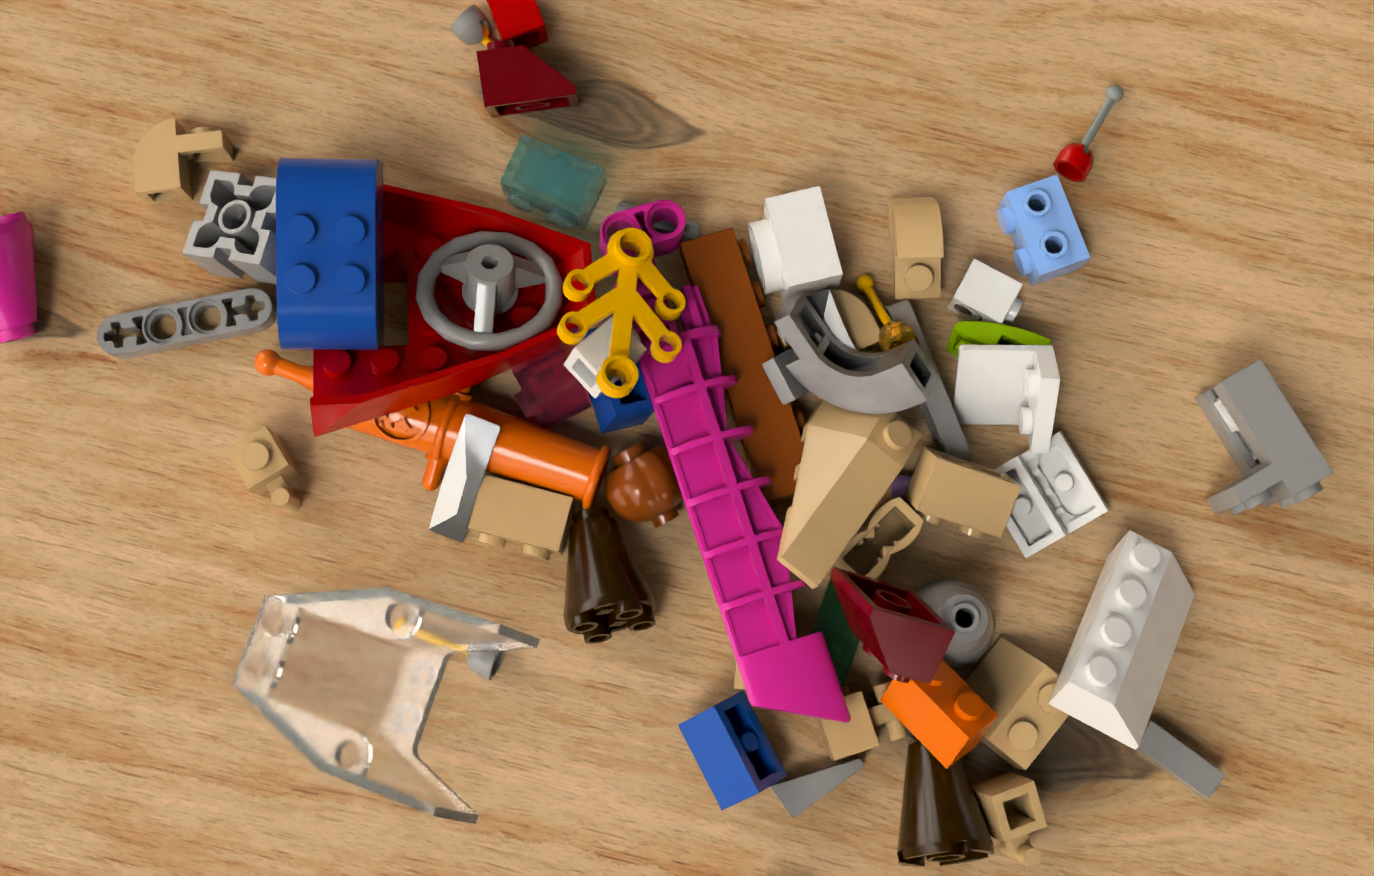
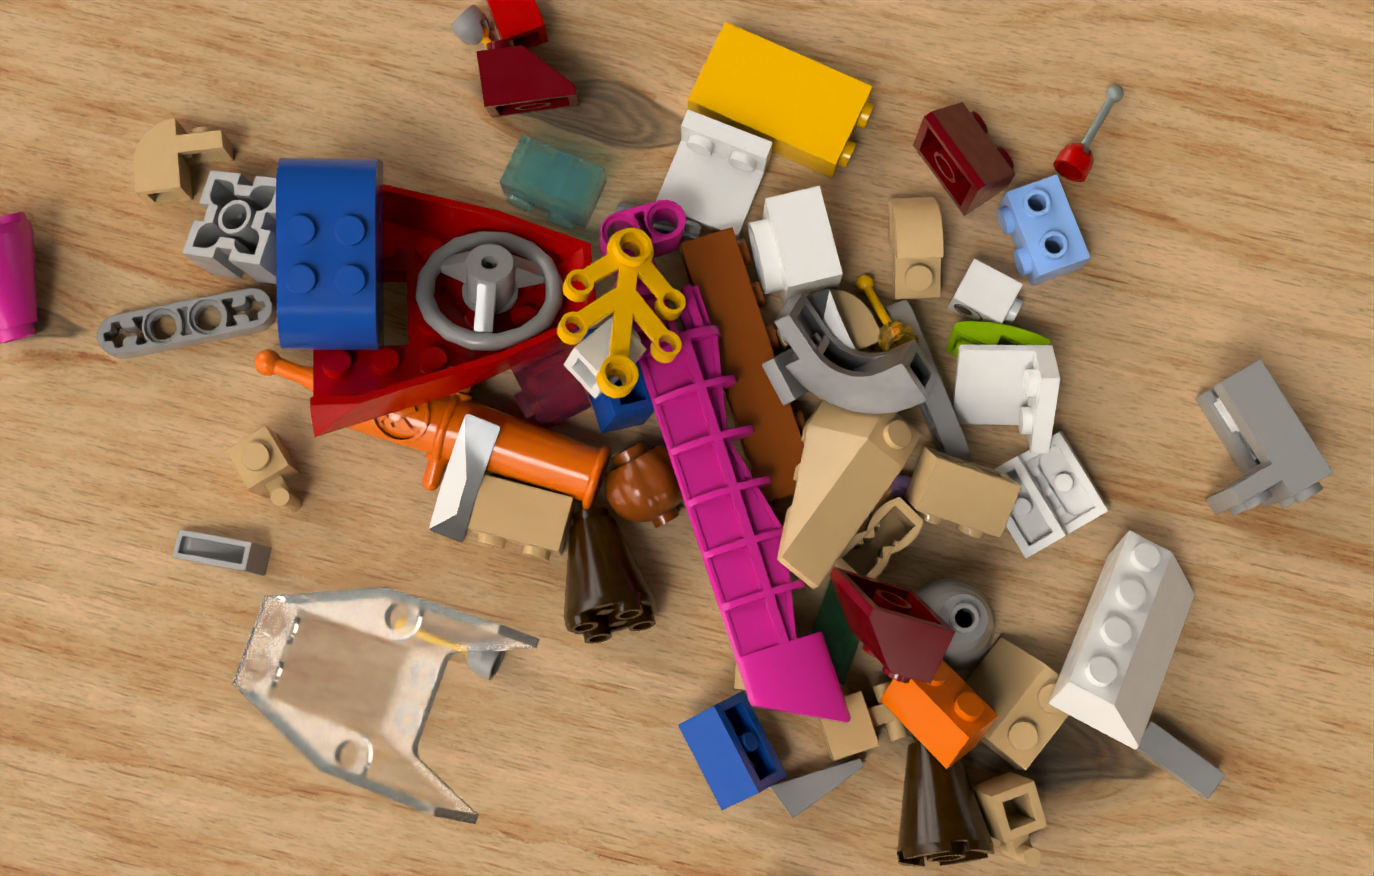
none -> light grey piece [172,529,272,576]
none -> white bracket [656,110,773,238]
none -> yellow brick [687,22,875,179]
none -> dark red slope [913,102,1015,216]

